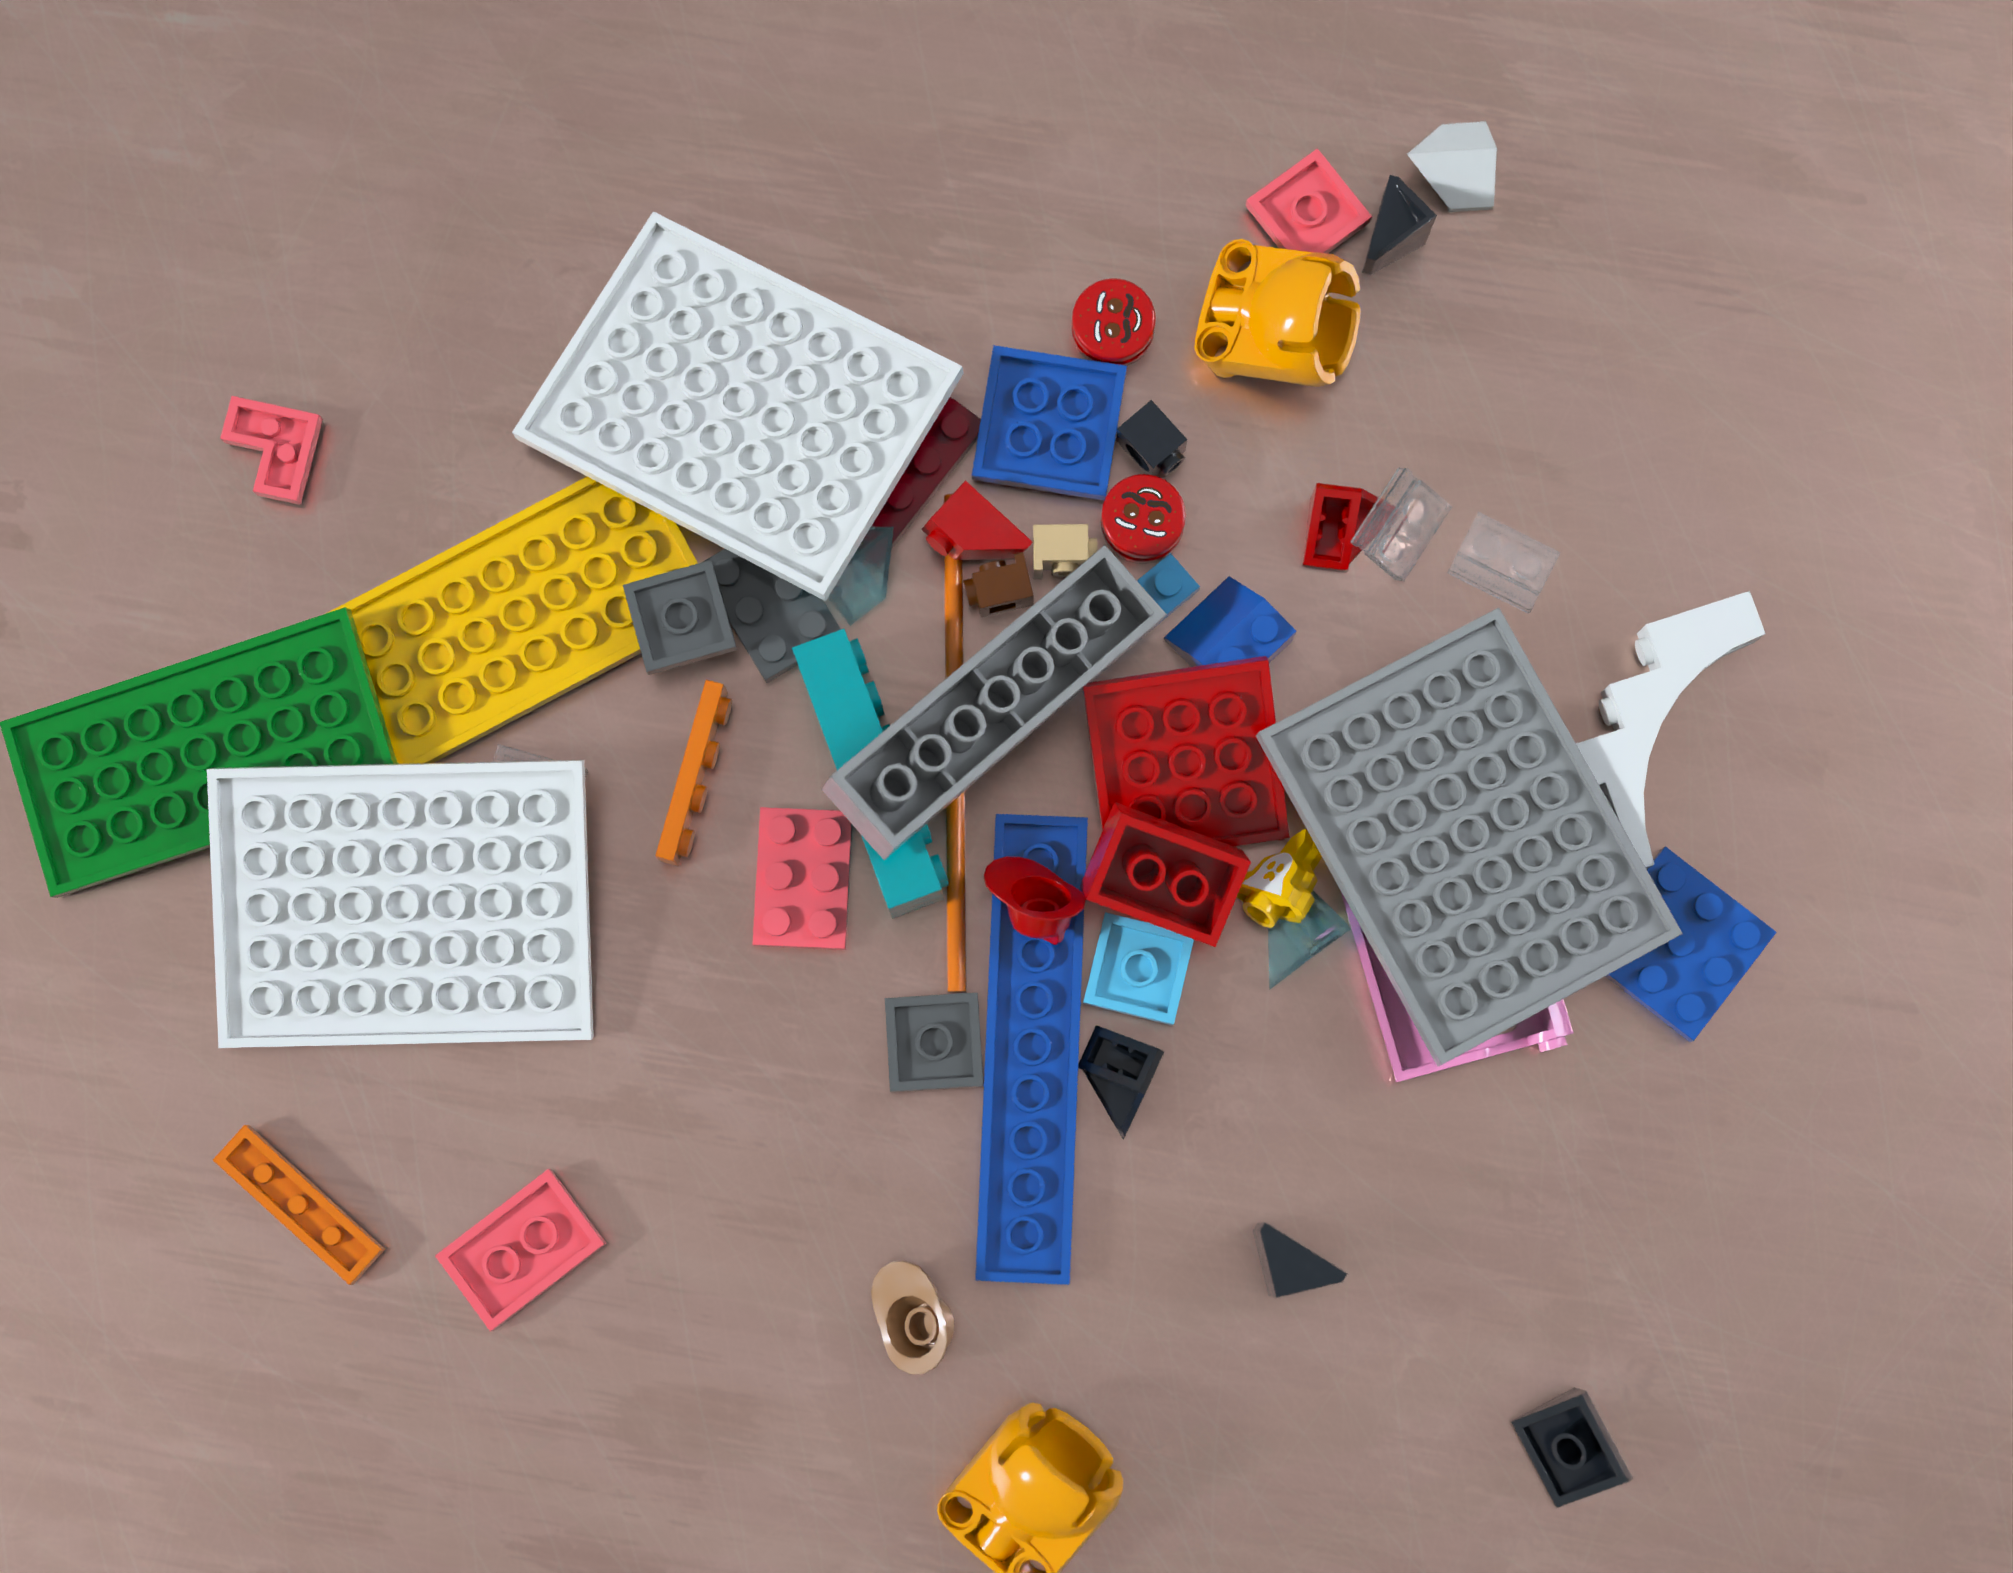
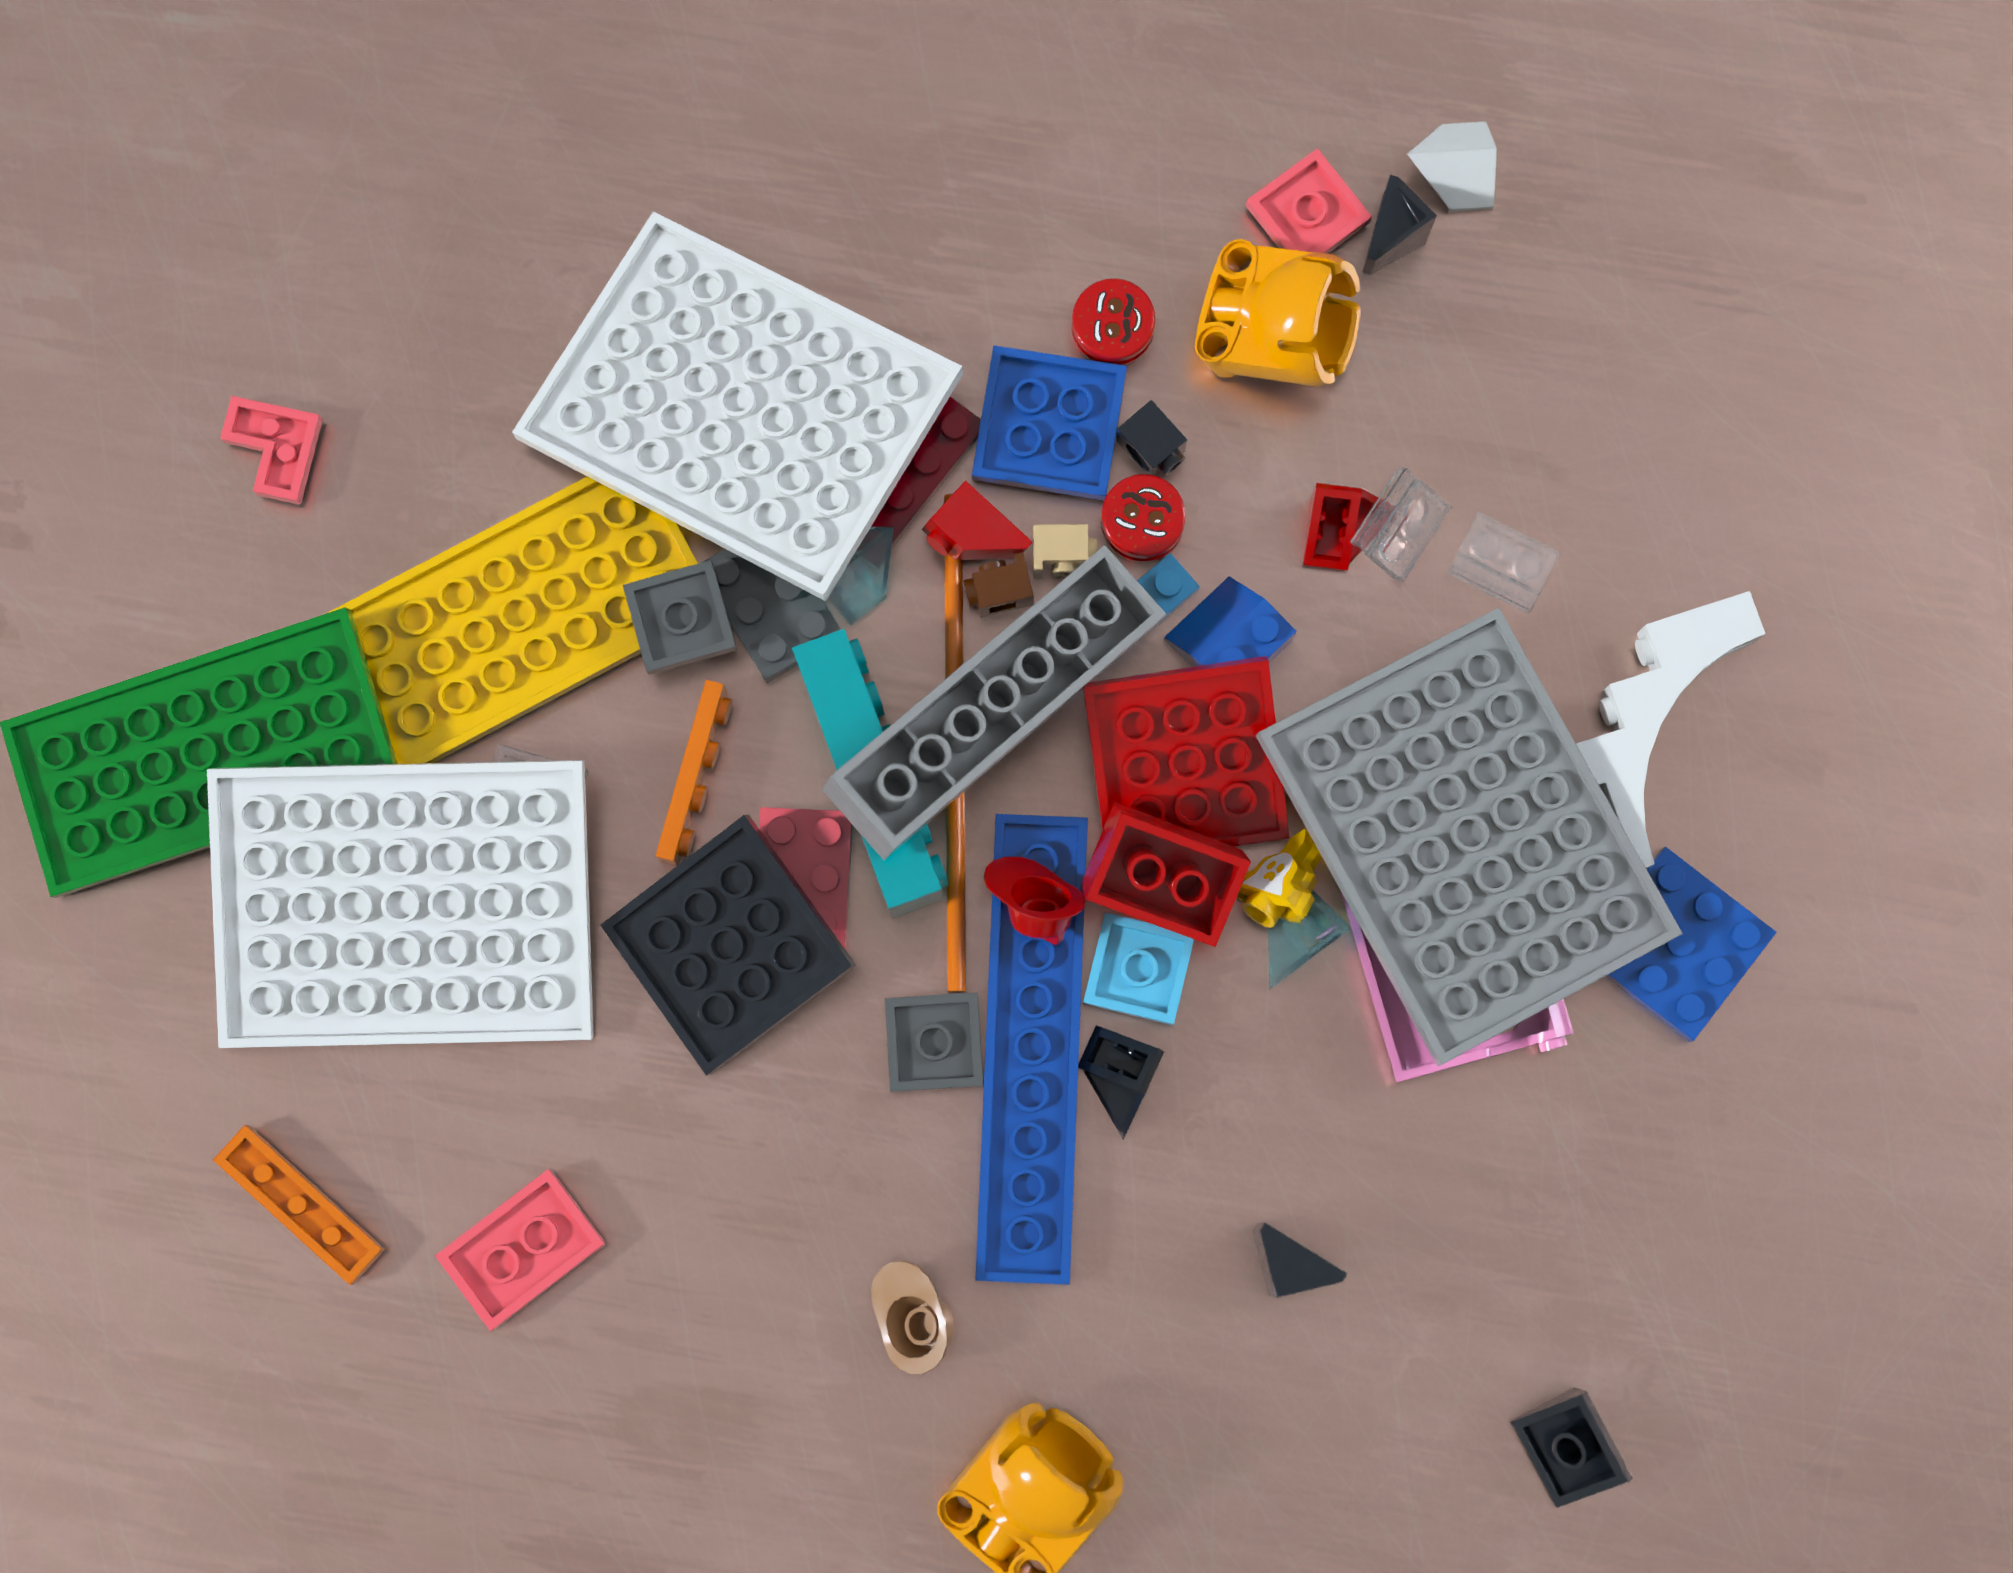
none -> black plate [600,815,856,1076]

